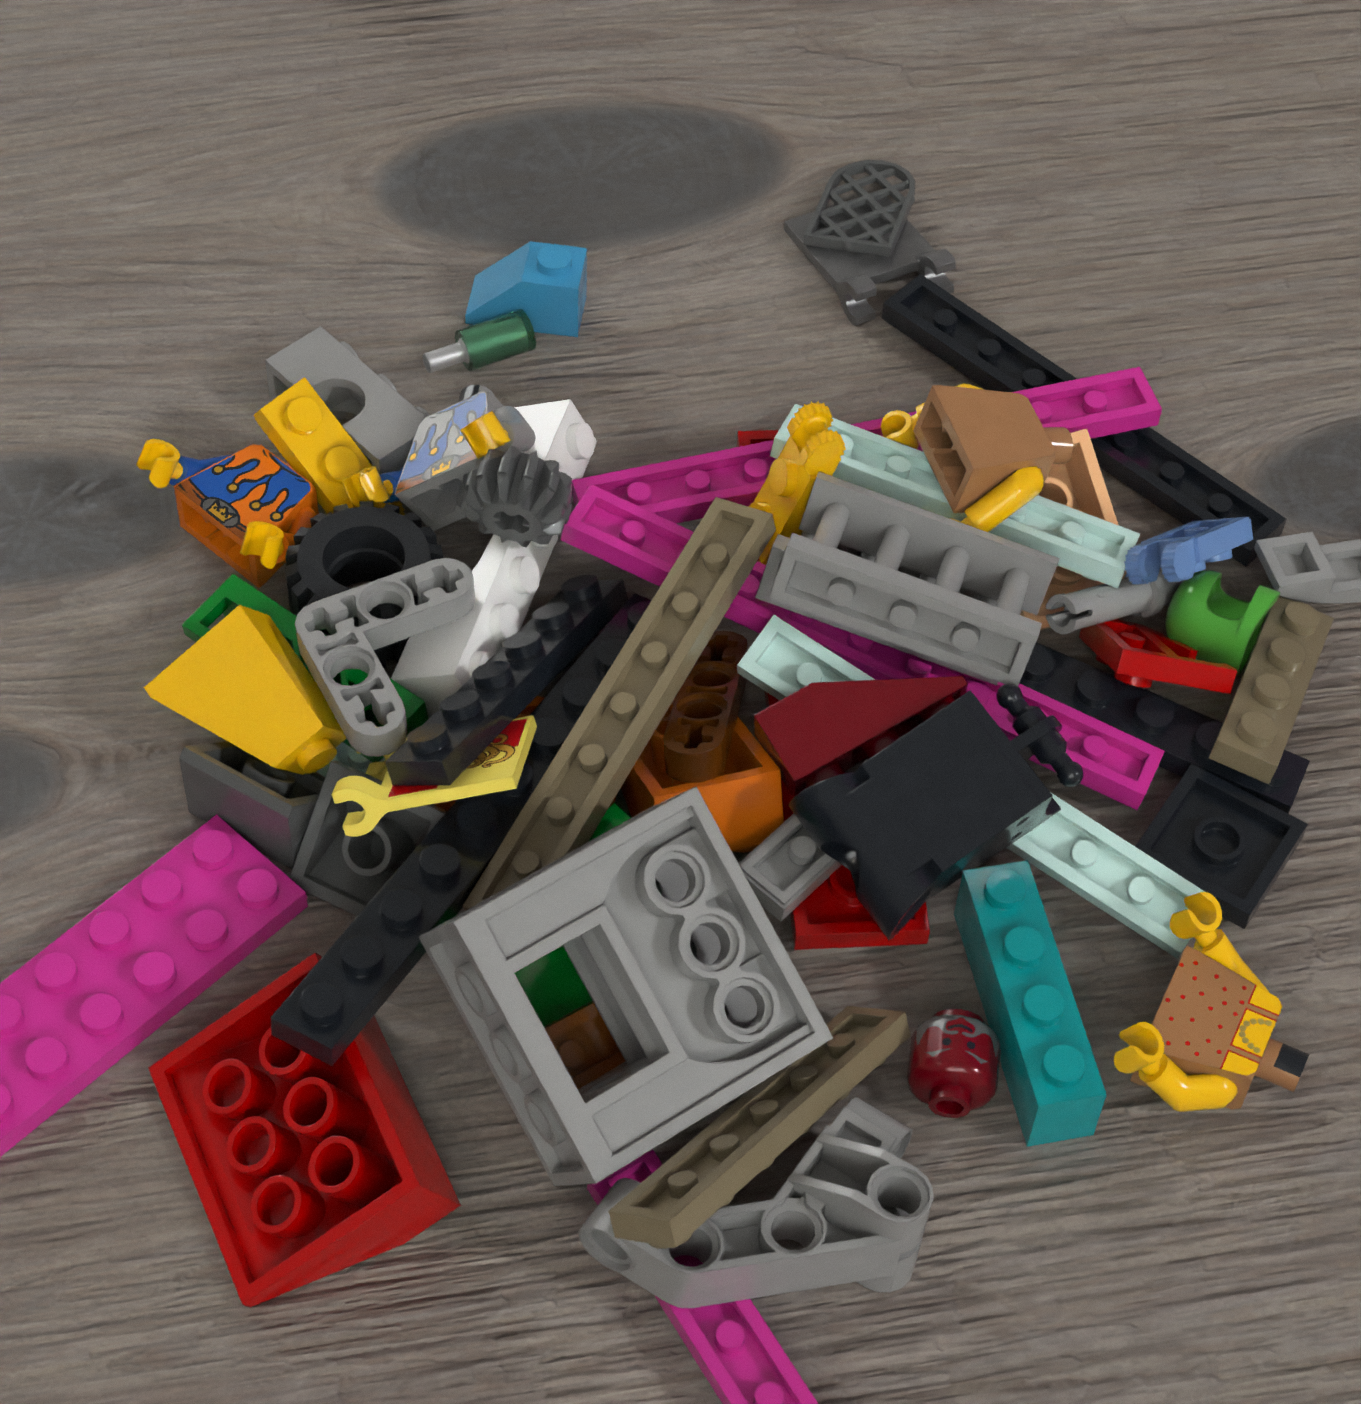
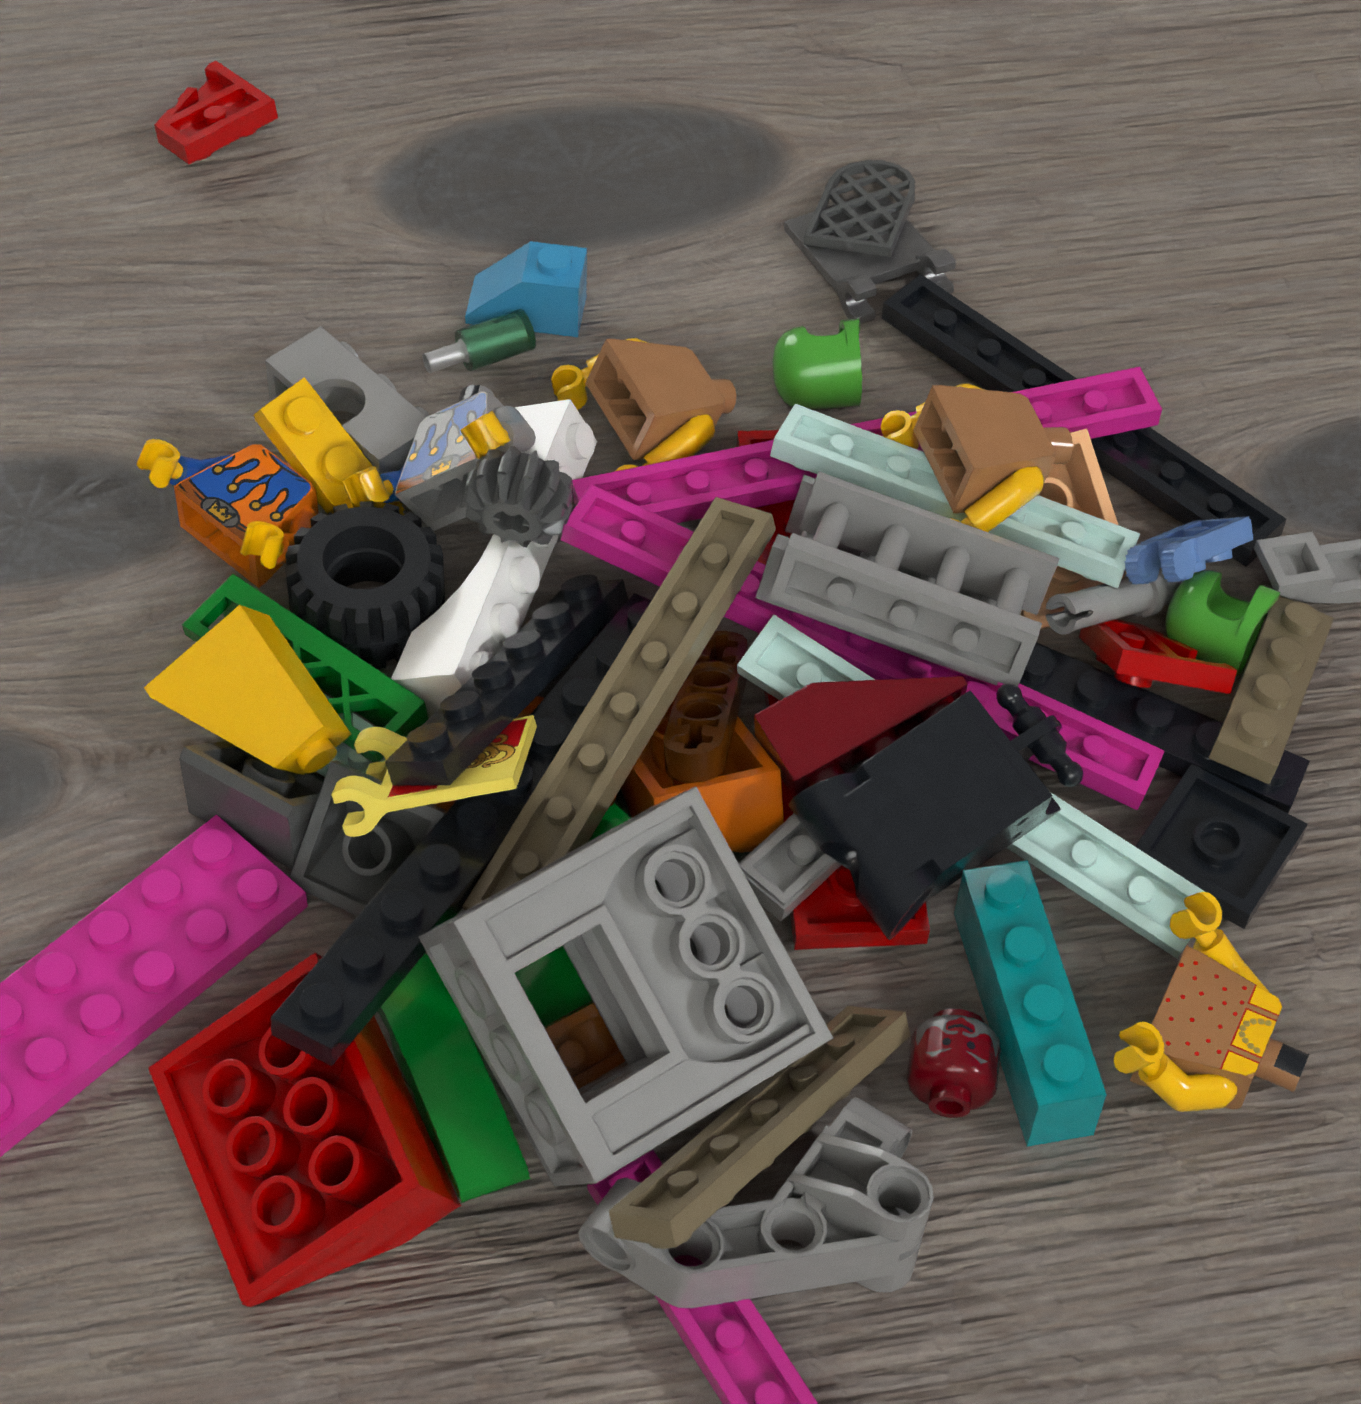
light grey beam [295,558,475,757] -> none
yellow hinge [749,401,846,565] -> none
none -> red wing [154,60,278,165]
none -> green slope [378,954,530,1203]
none -> medium nougat torso [551,338,736,472]
none -> bright green helmet [772,319,862,410]

